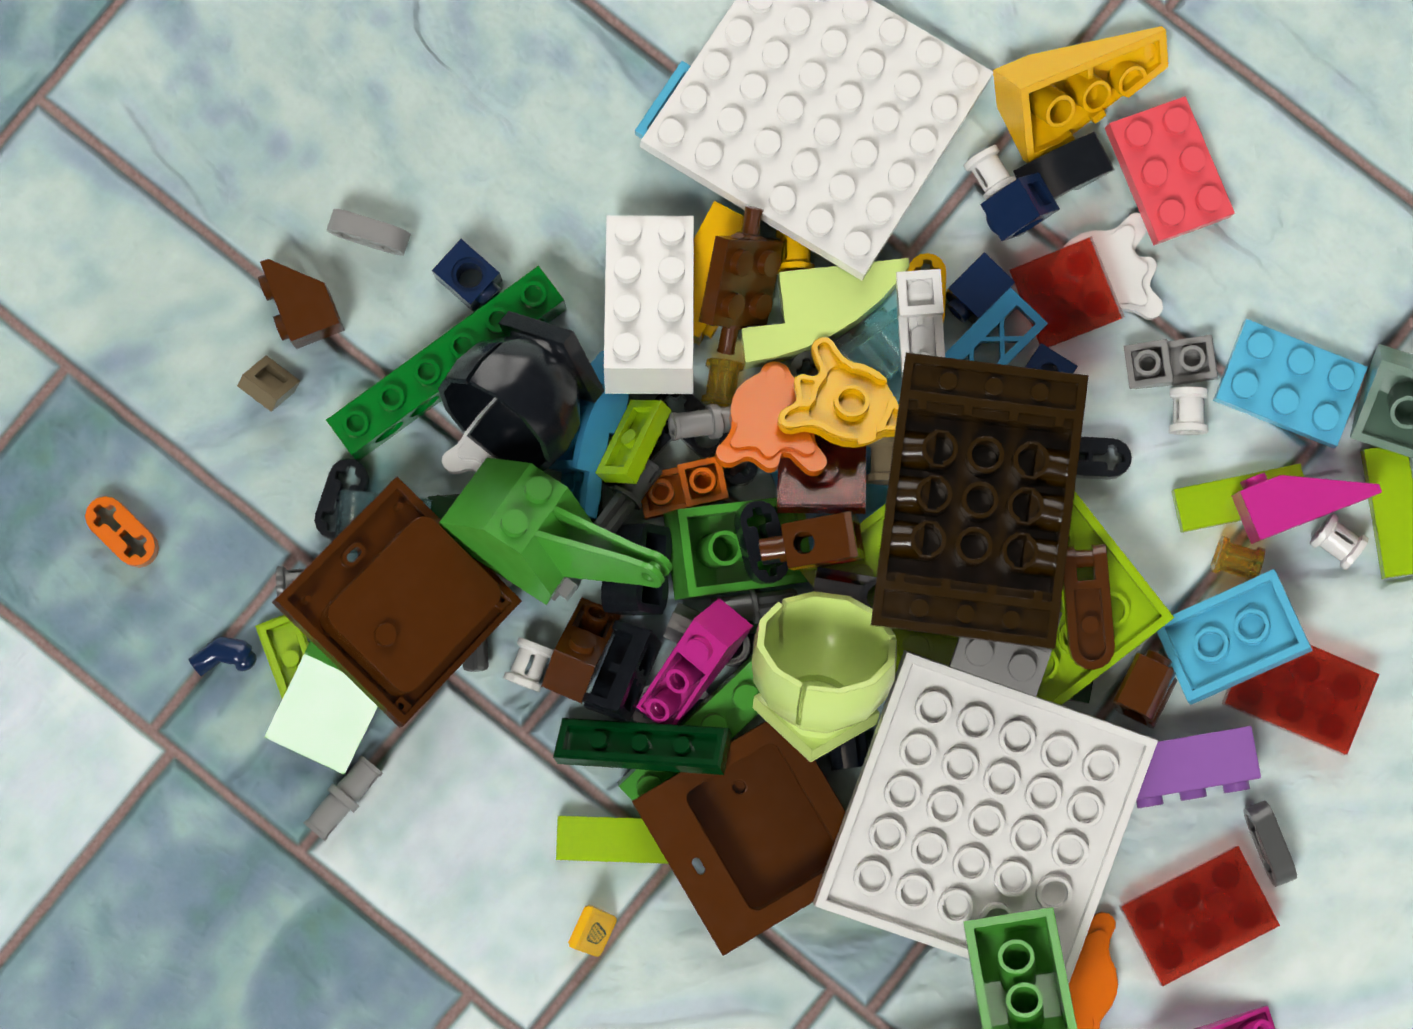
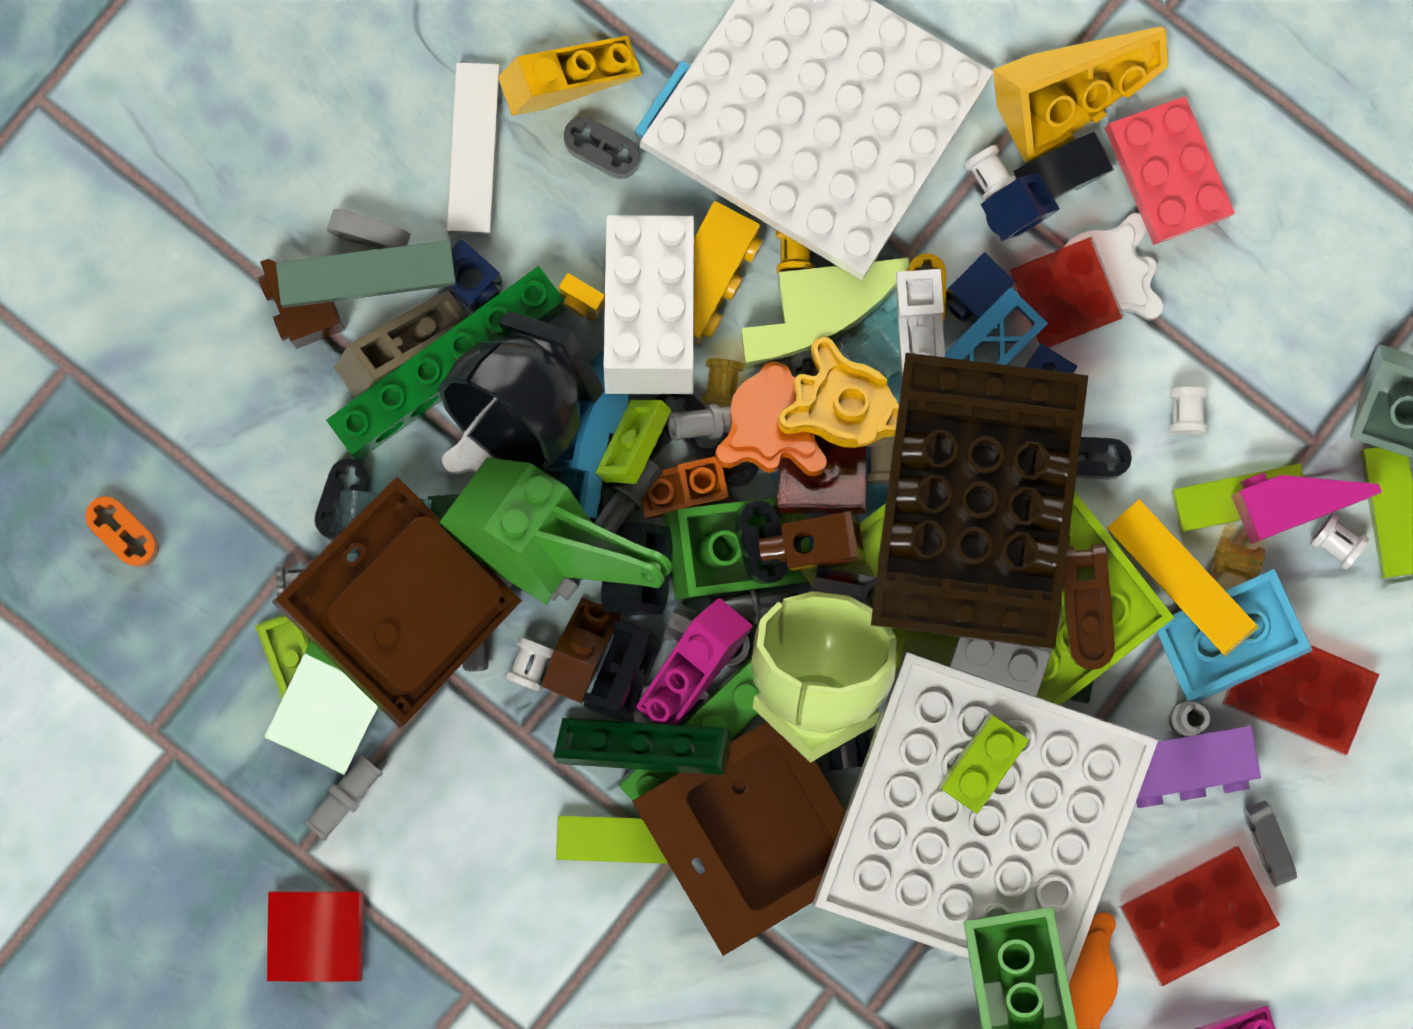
dark blue arm [188,637,257,676] -> none
dark tan plate [237,355,300,412] -> none
yellow slope [568,904,617,957] -> none
reddish brown plate [699,206,784,355] -> none
reddish brown brick [1112,650,1178,728] -> none
light grey slope [1124,335,1218,389] -> none
medium azure plate [1213,319,1368,449] -> none
none -> red slope [267,891,363,982]
none -> sand green tile [276,240,457,308]
none -> dark tan slope [333,289,468,398]
none -> white tile [447,62,500,236]
none -> yellow slope [498,35,642,116]
none -> yellow plate [558,273,605,321]
none -> dark grey beam [563,116,640,179]
none -> lime plate [938,713,1030,815]
none -> yellow tile [1107,499,1259,657]
none -> light grey pin [1169,701,1210,736]

